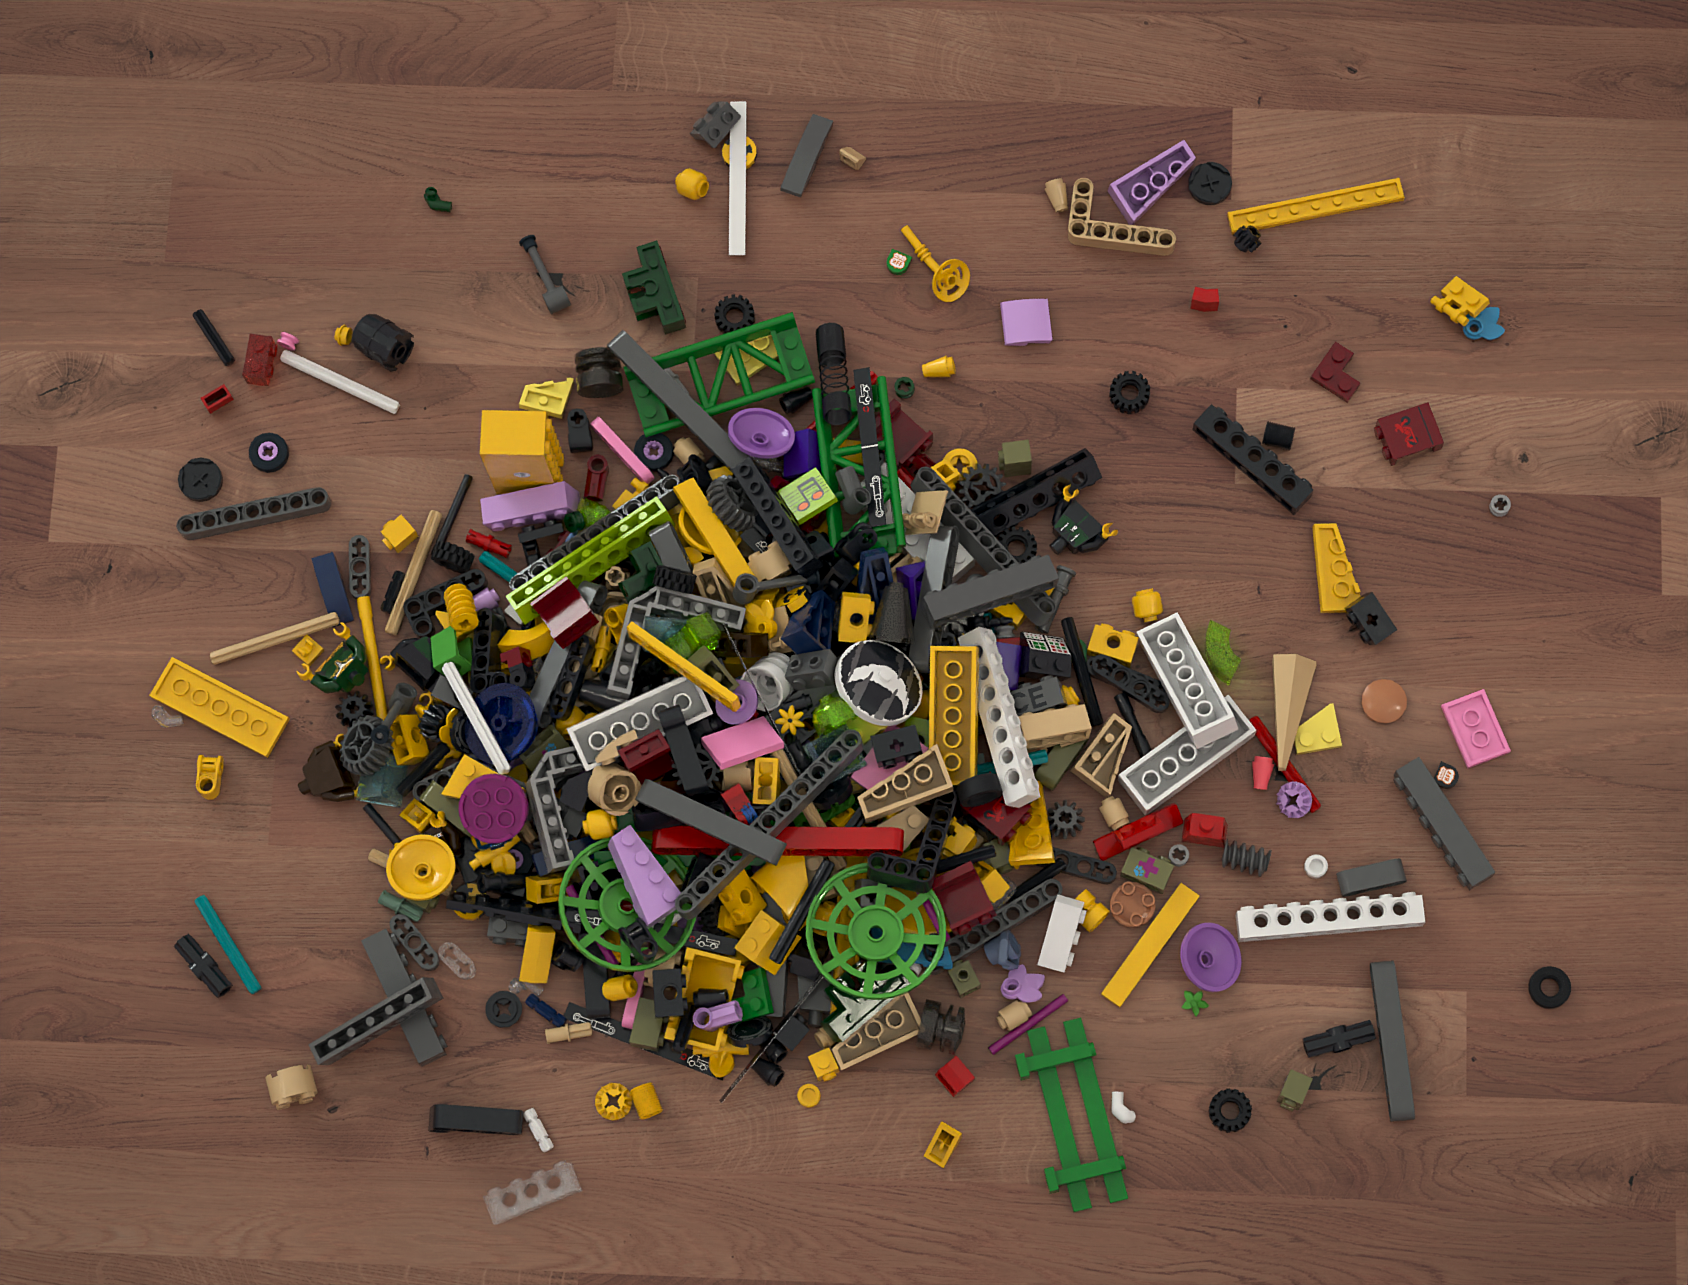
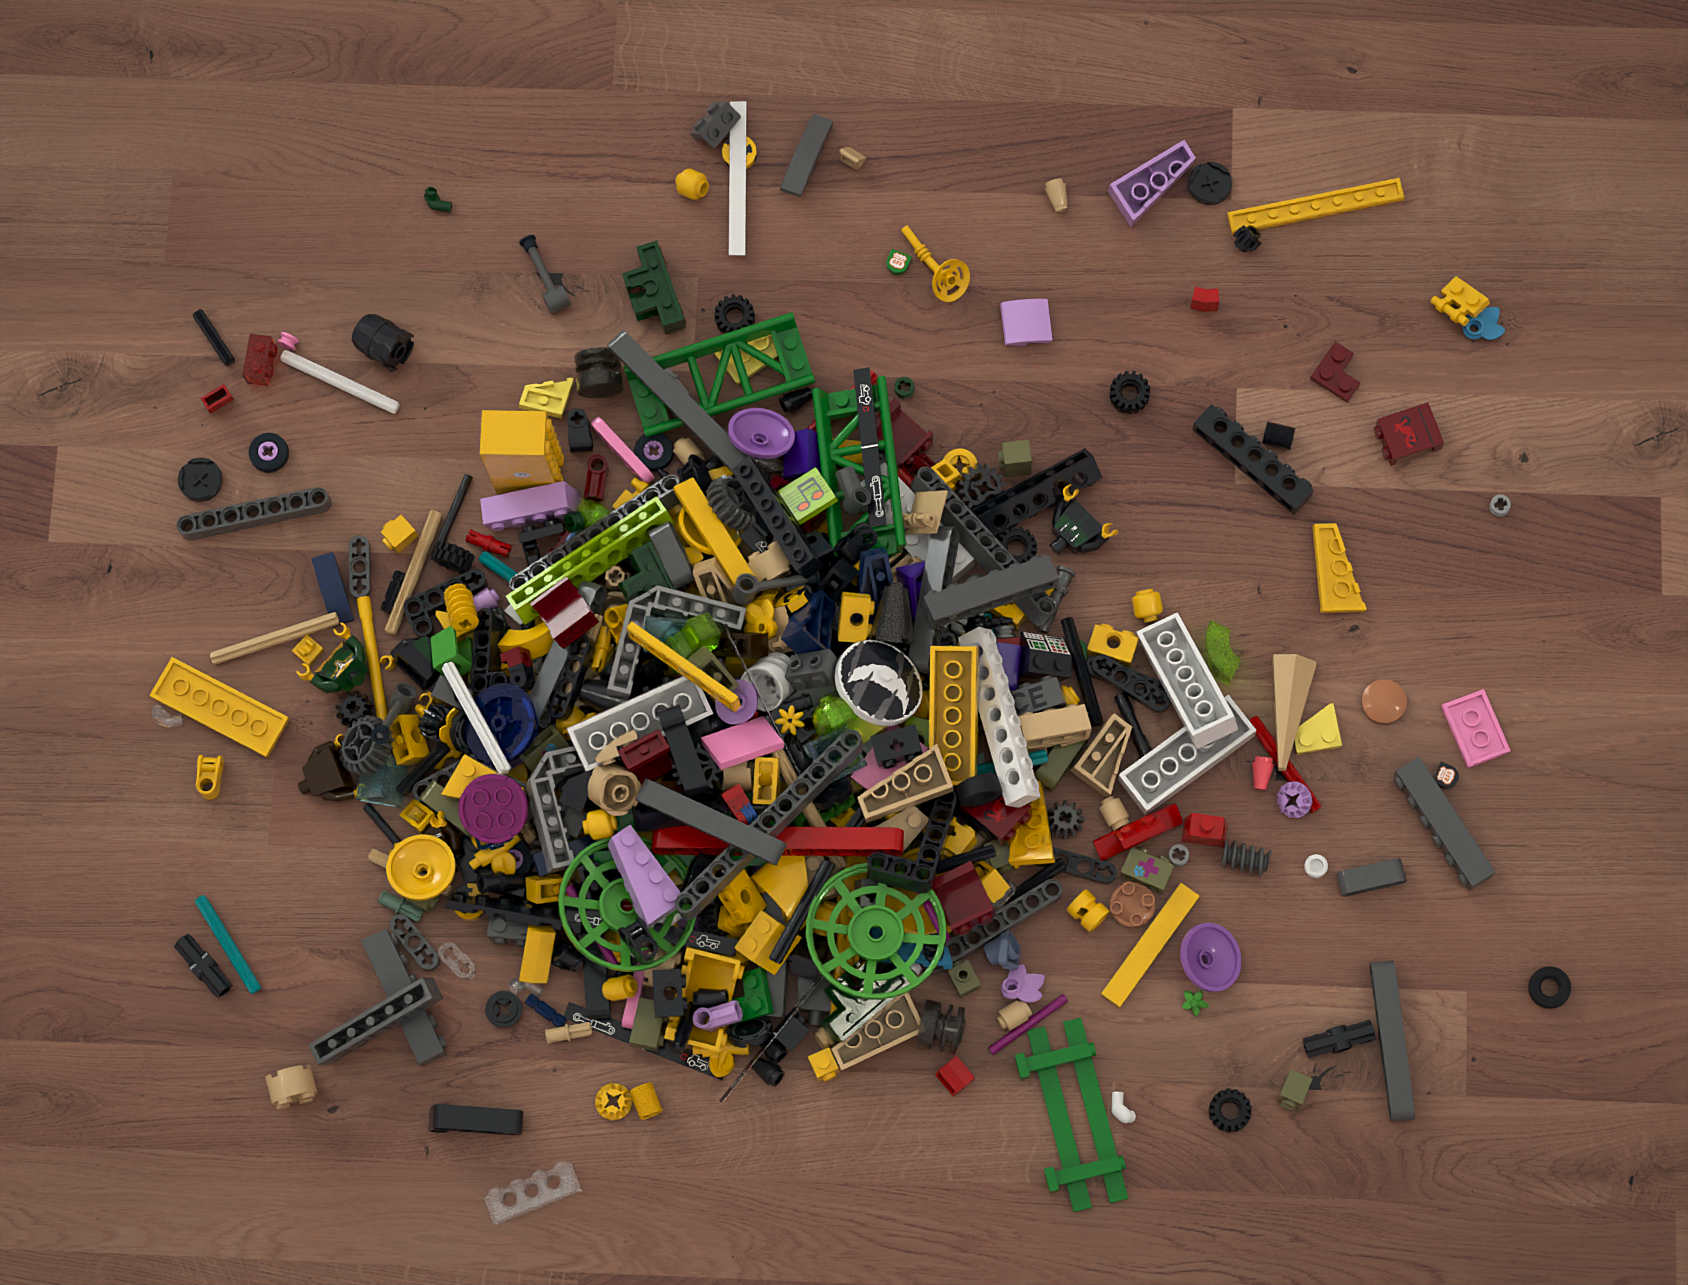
yellow plate [334,324,353,346] -> none
white axle [523,1108,554,1152] -> none
black tyre [653,565,697,594] -> none
yellow tile [797,1084,821,1108] -> none
black piece [815,322,852,425] -> none
yellow cone [922,356,956,378] -> none
yellow slope [924,1122,962,1168] -> none
white brick [1038,895,1087,973] -> none
tan beam [1068,178,1176,256] -> none
white brick [1235,892,1425,942] -> none
black brick [1345,592,1397,645] -> none

